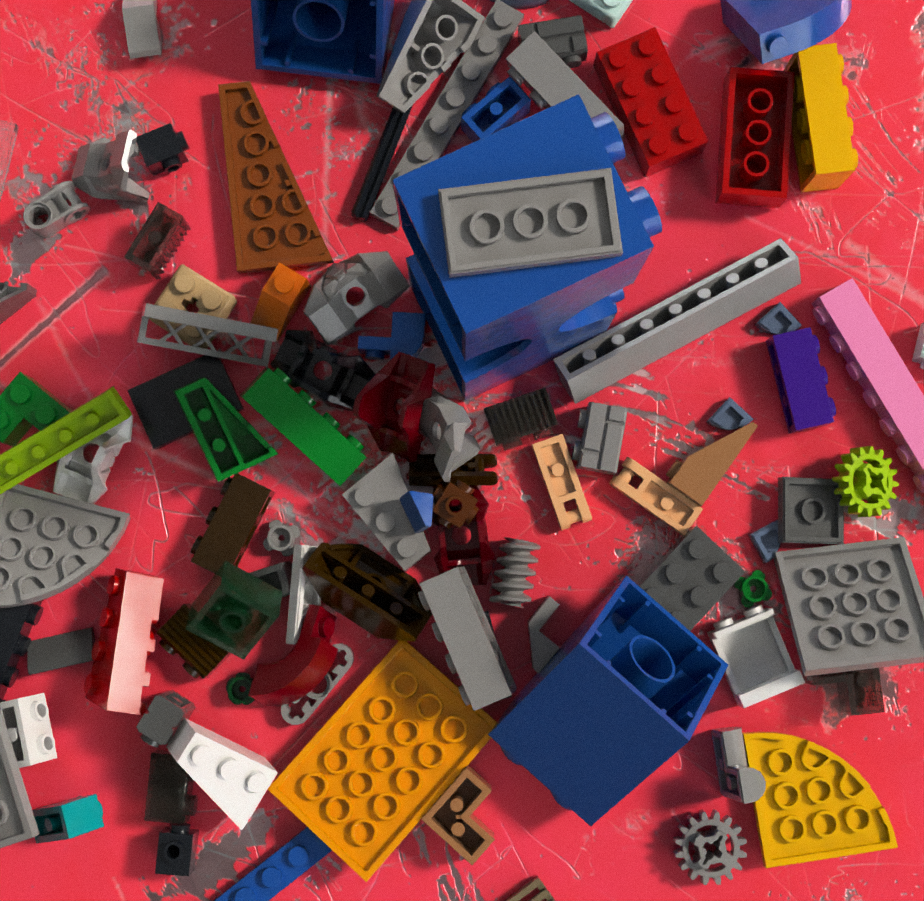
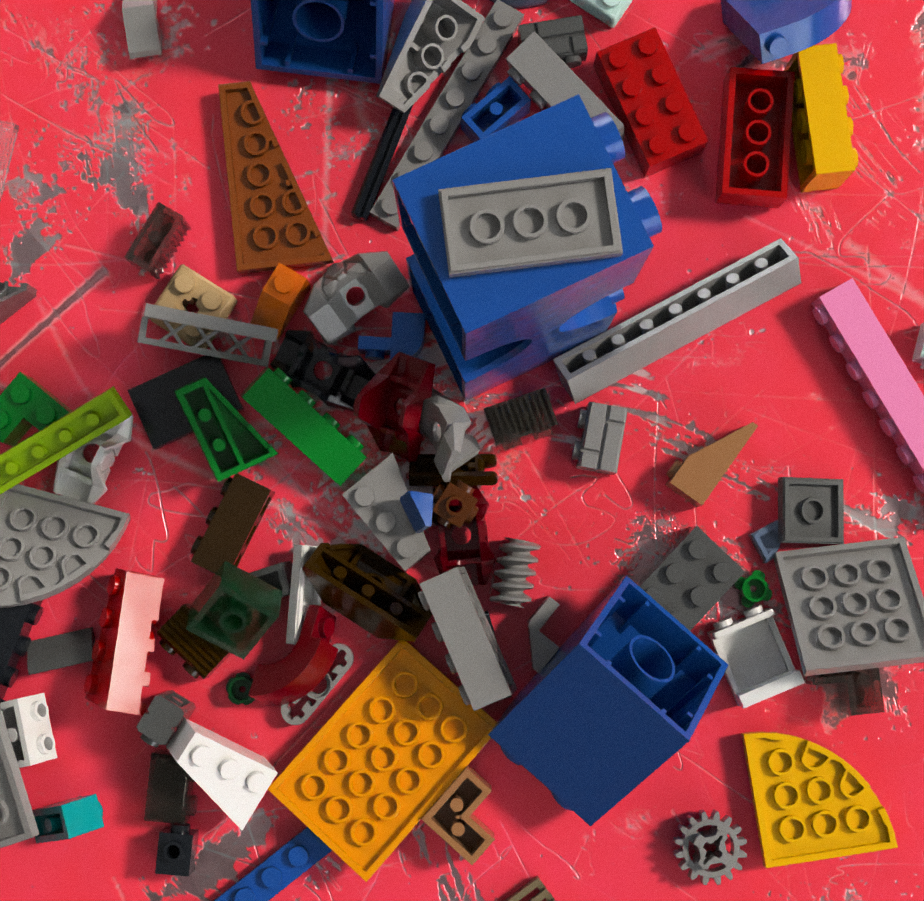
light grey piece [23,181,90,238] -> none
light grey piece [71,130,150,203] -> none
black brick [136,123,190,176] -> none
light grey plate [263,520,300,556] -> none
light nougat plate [531,434,592,531] -> none
light nougat plate [609,457,703,536] -> none
sand blue tile [706,397,753,430] -> none
light grey brick [711,727,766,804] -> none
sand blue tile [755,302,802,335] -> none
dark purple brick [766,327,836,434] -> none
lime gear [832,446,899,517] -> none

